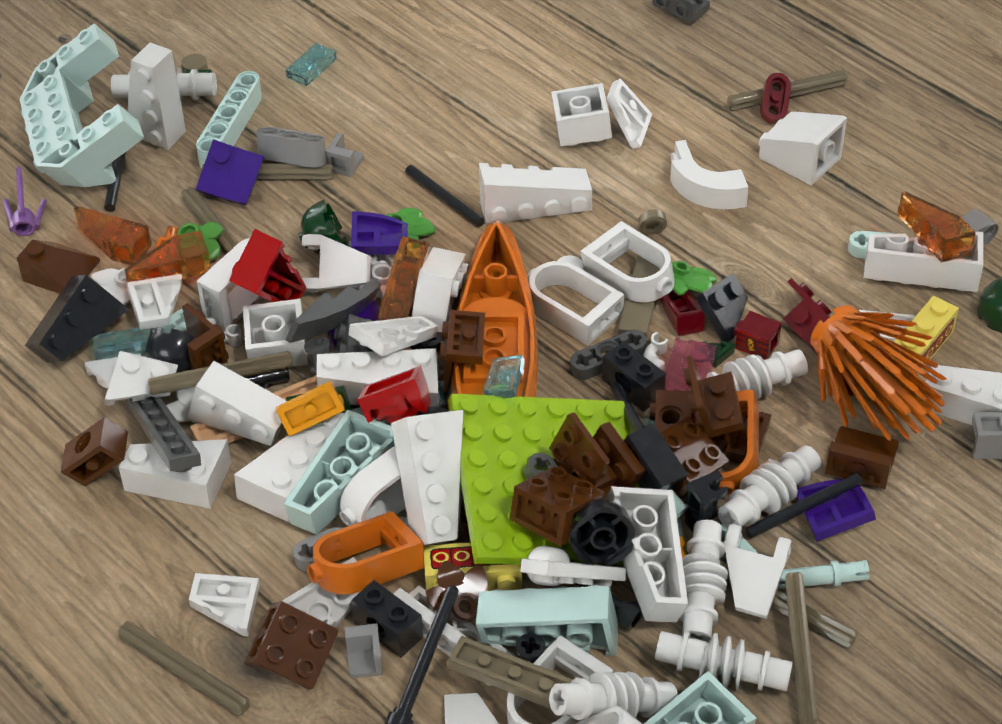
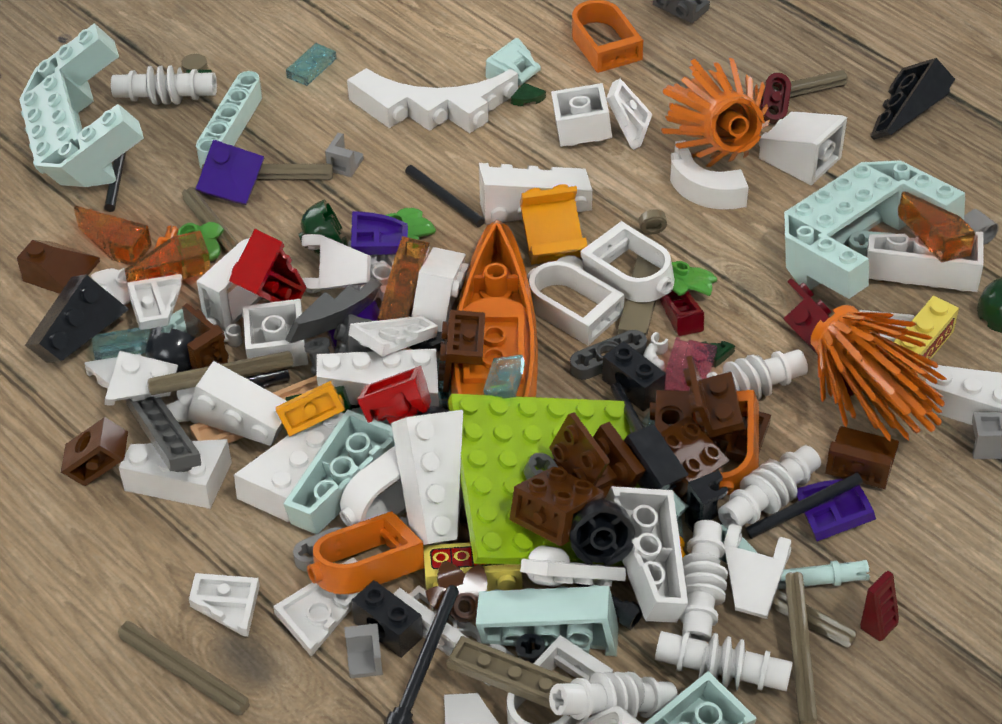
medium lavender plant [3,166,47,236] -> none
white wedge [127,43,186,150] -> none
reddish brown bracket [244,601,338,689] -> none
light grey beam [256,127,326,167] -> none
black wing [695,274,748,342] -> none
dark red brick [734,311,782,360] -> none
none -> white arch [347,68,518,134]
none -> light aqua piece [485,38,541,86]
none -> dark green tile [511,83,546,106]
none -> light orange panel [520,184,588,265]
none -> orange window [572,0,644,73]
none -> orange plant [661,58,769,167]
none -> light aqua wedge [784,161,965,299]
none -> dark red slope [860,571,899,641]
none -> black wedge [871,58,955,140]

